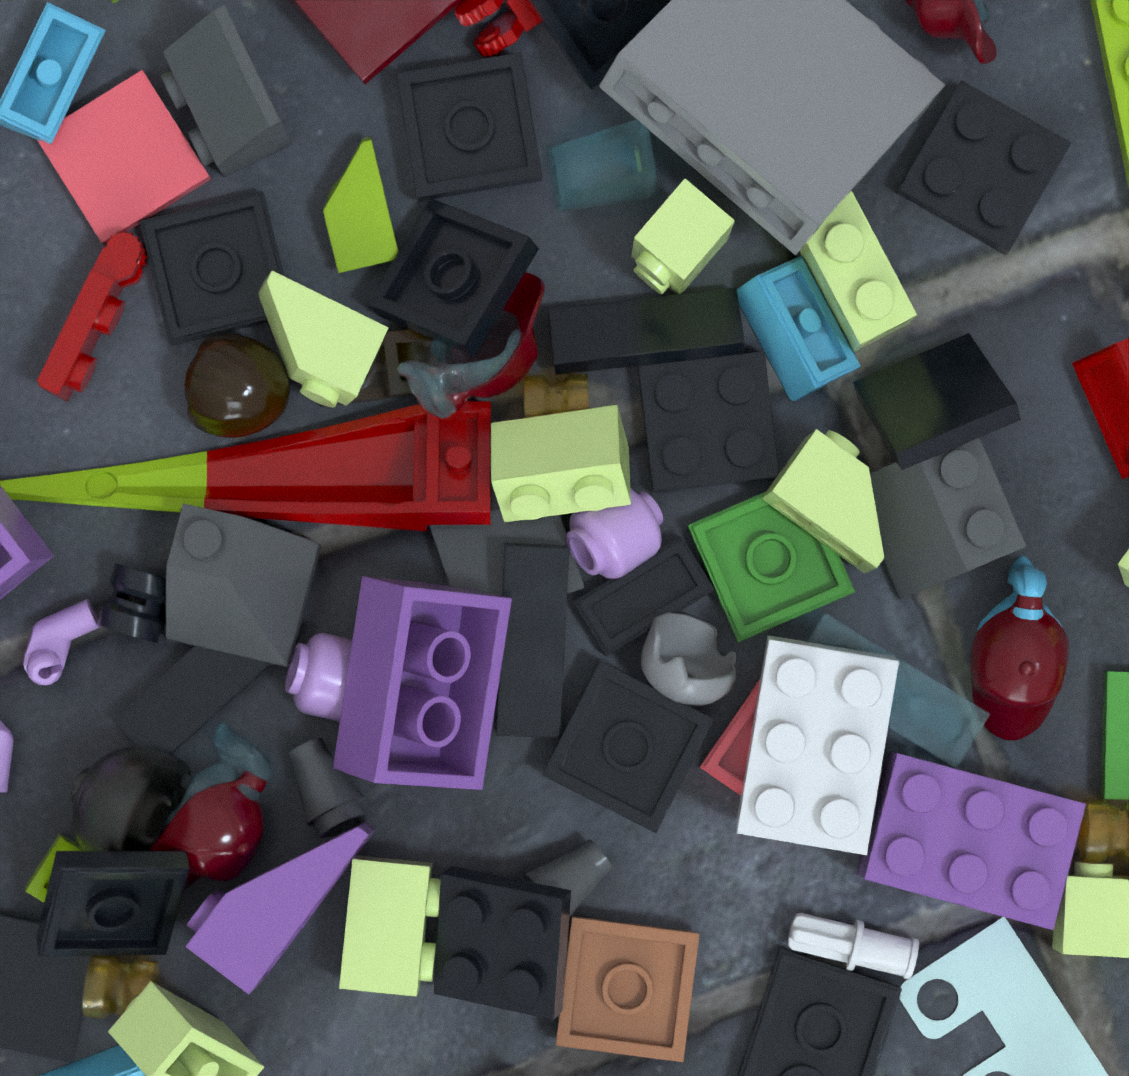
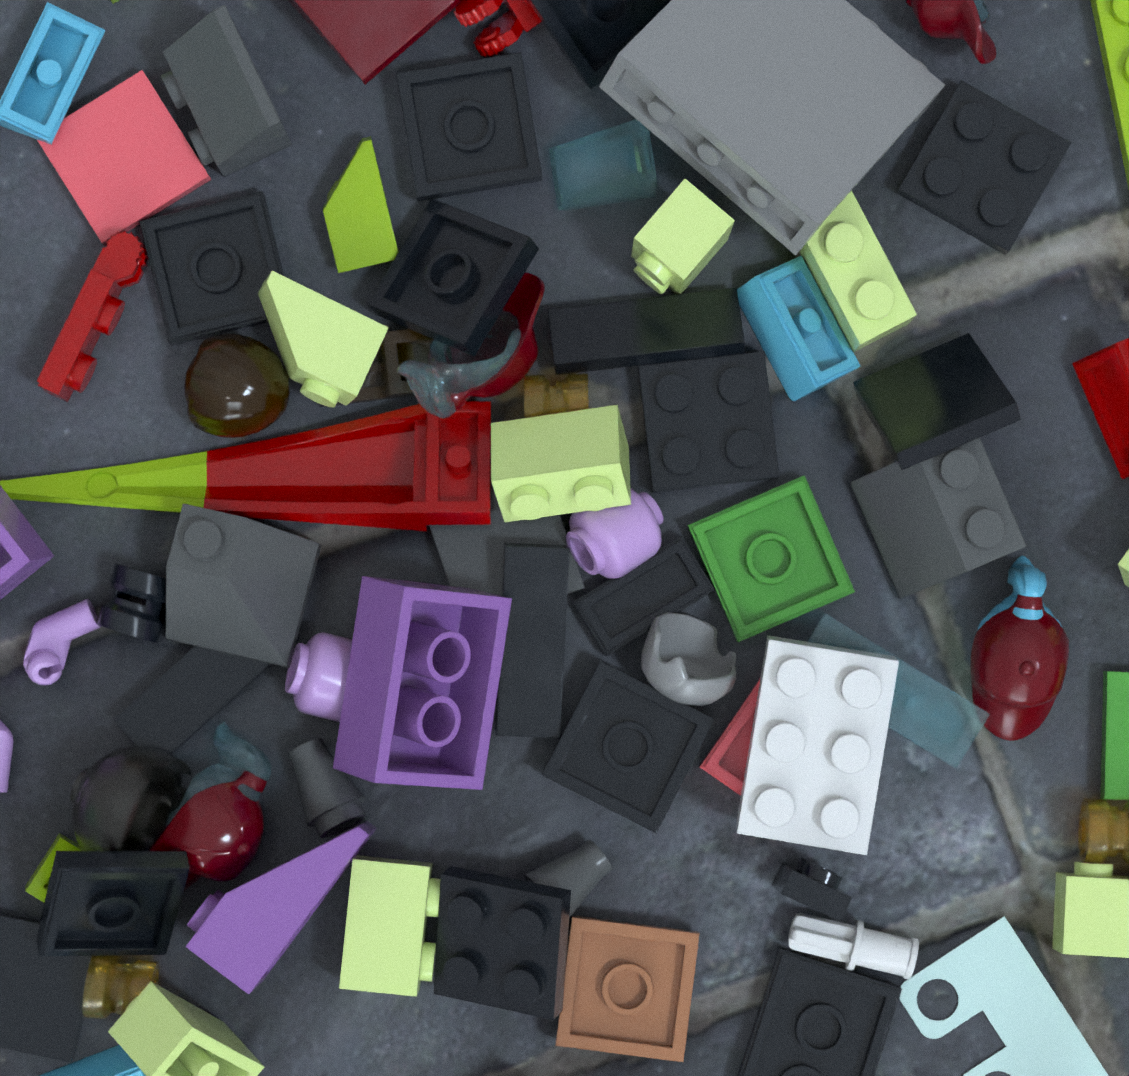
yellowish green slope [761,429,884,573] -> none
medium lavender brick [857,752,1086,930] -> none
none -> black plate [772,857,852,921]

